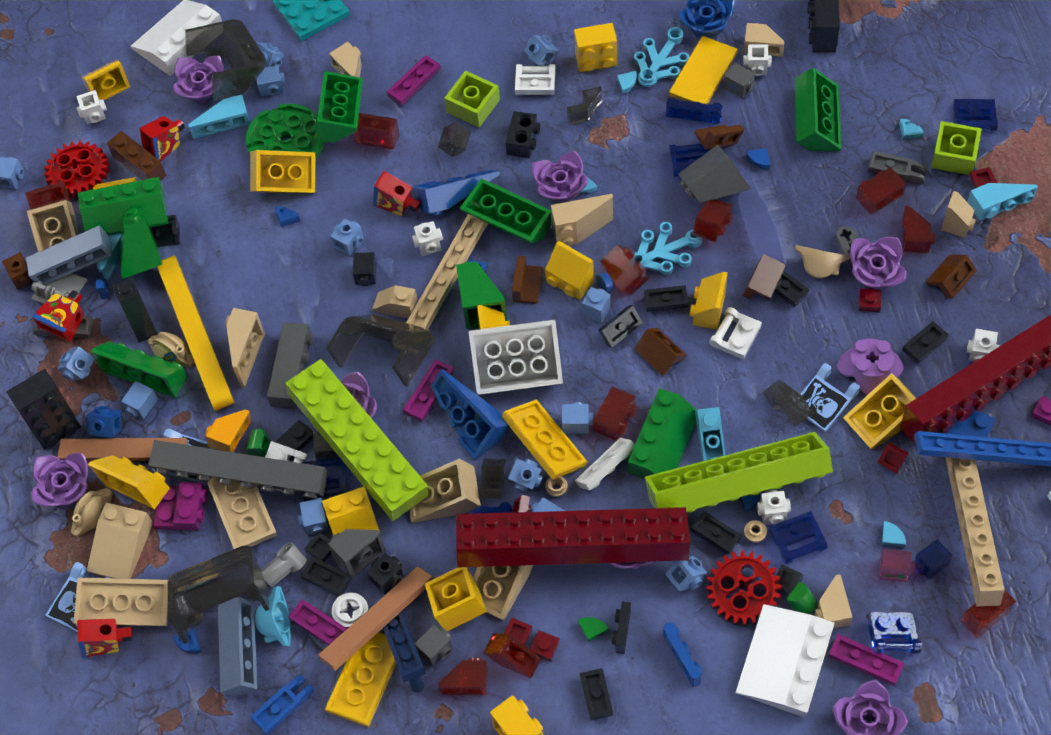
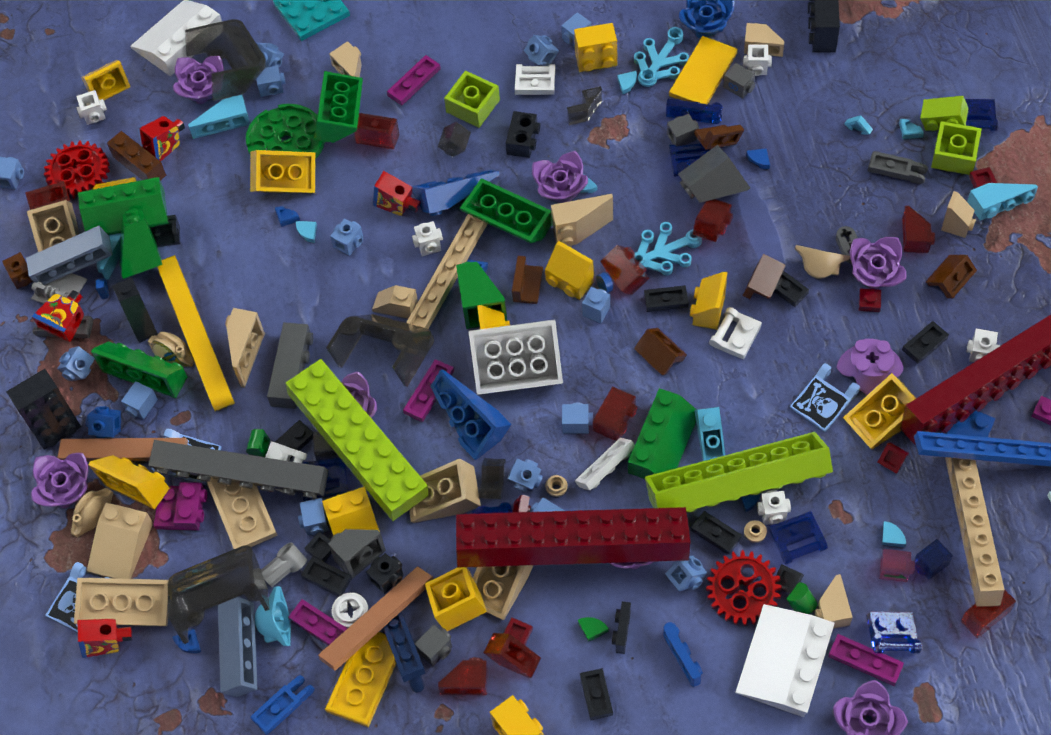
light orange slope [205,409,251,452] -> none
black brick [353,252,377,286] -> none
yellow tile [502,399,588,480] -> none
dark red plate [529,630,560,662] -> none
black plate [598,305,643,348] -> none
clear smoke slope [762,379,813,426] -> none
green slope [795,68,842,151] -> none
clear red brick [856,167,906,215] -> none
none -> medium azure tile [296,221,317,243]
none -> medium blue brick [561,12,591,47]
none -> dark grey brick [667,114,699,149]
none -> medium azure tile [844,115,873,135]
none -> lime brick [920,96,968,131]

